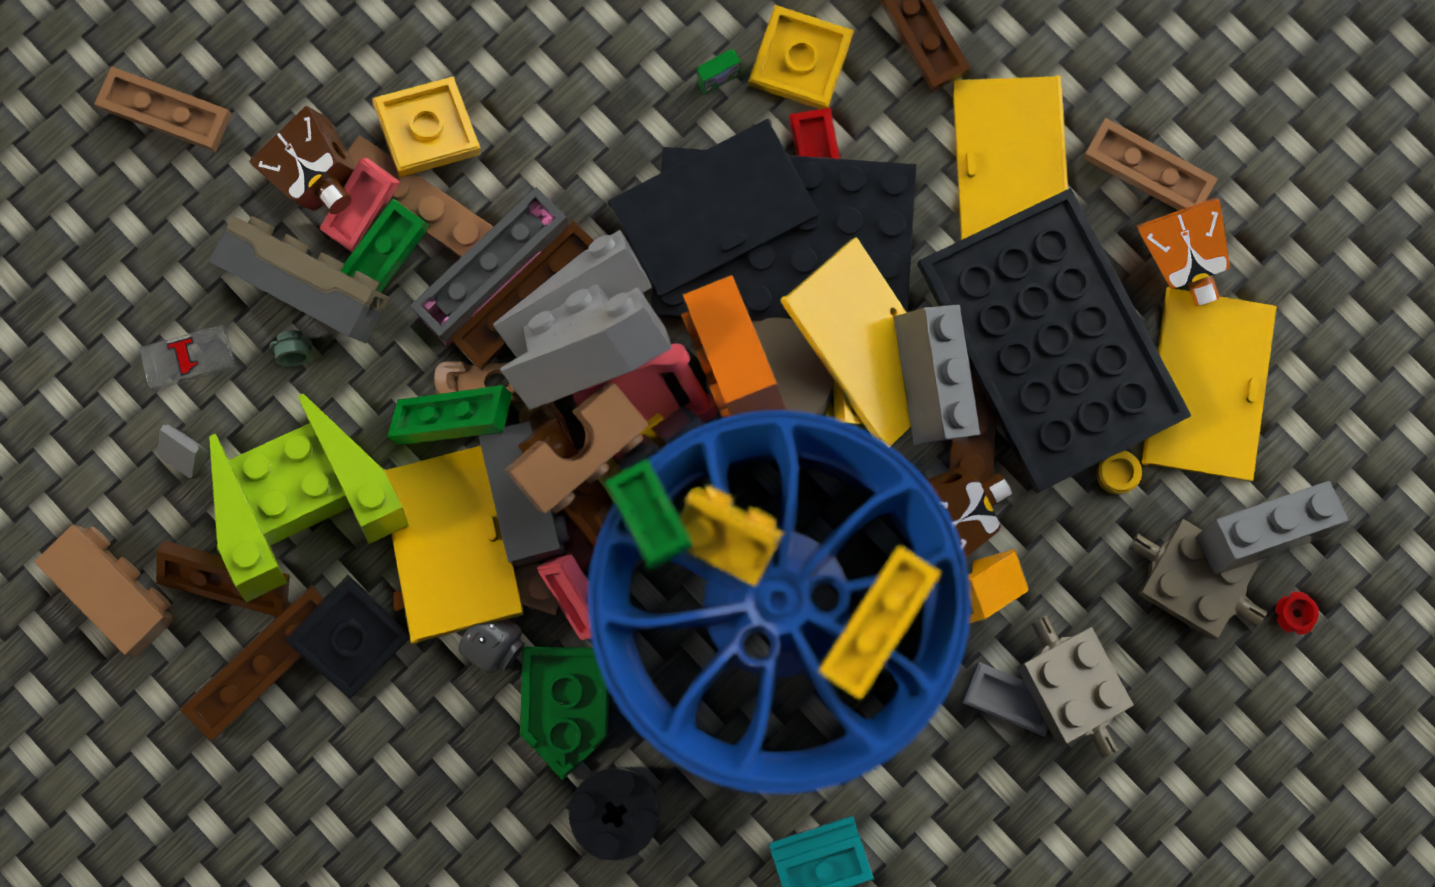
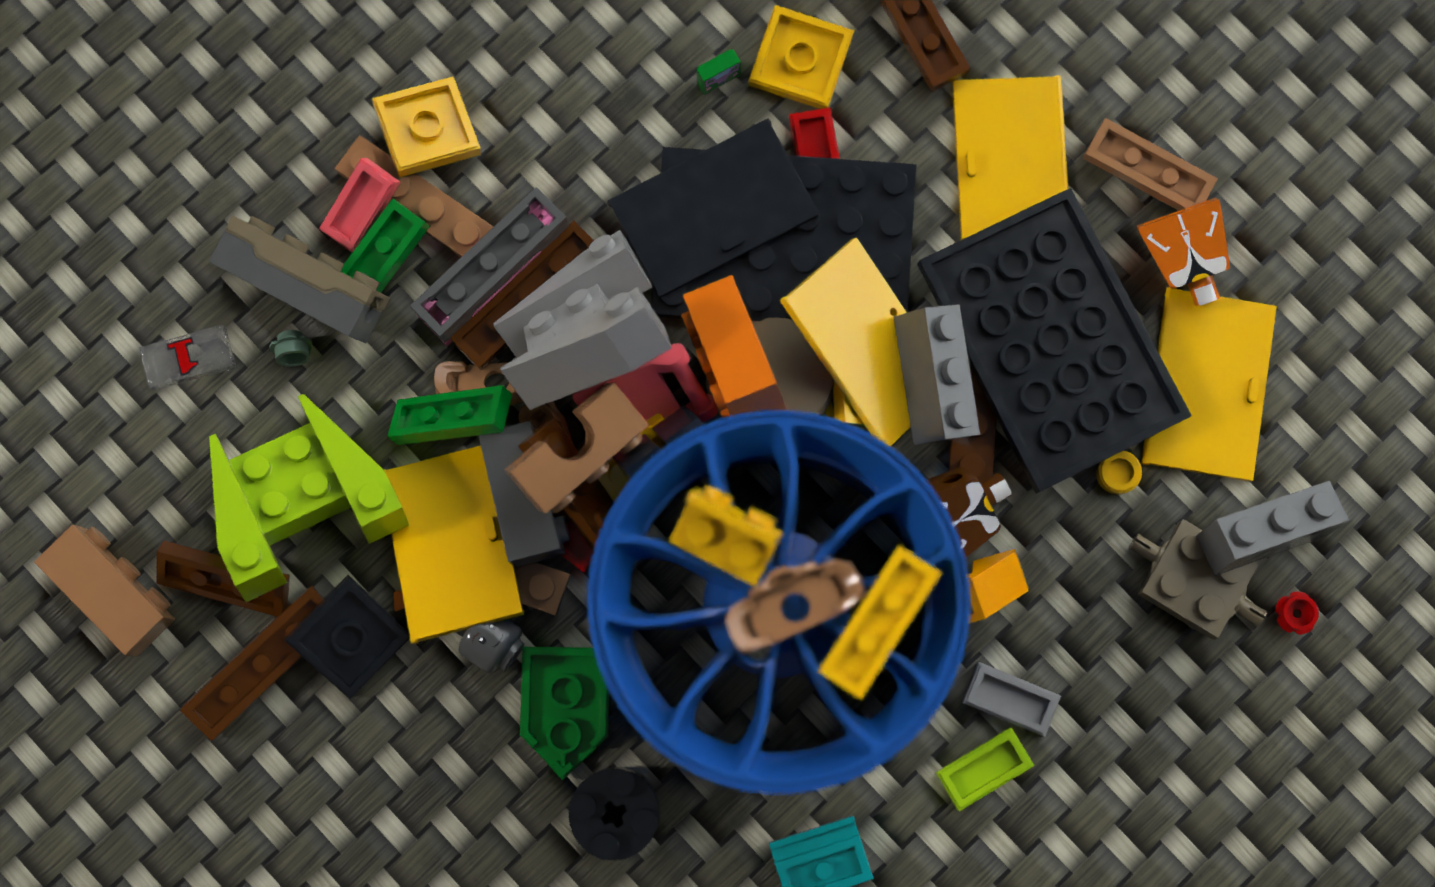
medium nougat plate [95,66,232,153] -> none
light grey slope [158,424,211,478] -> none
reddish brown torso [249,105,355,214] -> none
coral tile [537,554,591,640] -> none
green plate [604,459,694,570] -> none
dark tan plate [1017,615,1134,758] -> none
none -> medium nougat piece [726,560,865,654]
none -> lime tile [935,727,1035,811]

